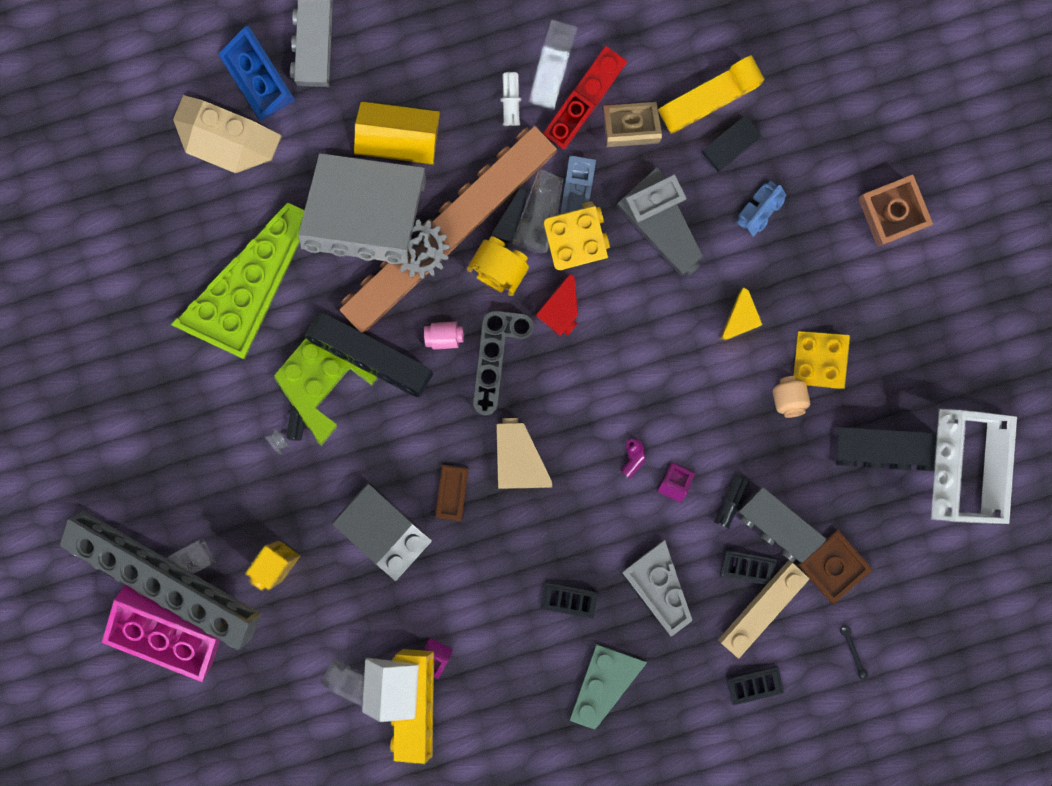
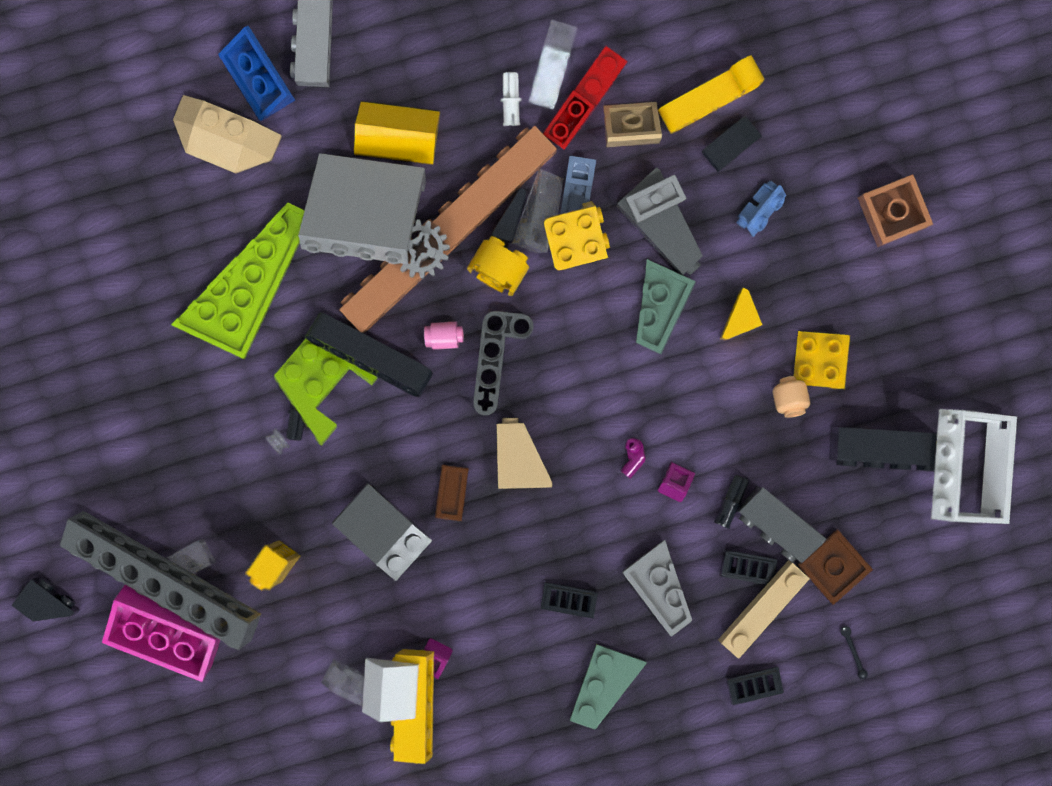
red slope [536,274,578,337] -> none
none -> black slope [11,577,80,622]
none -> sand green wing [636,259,696,355]

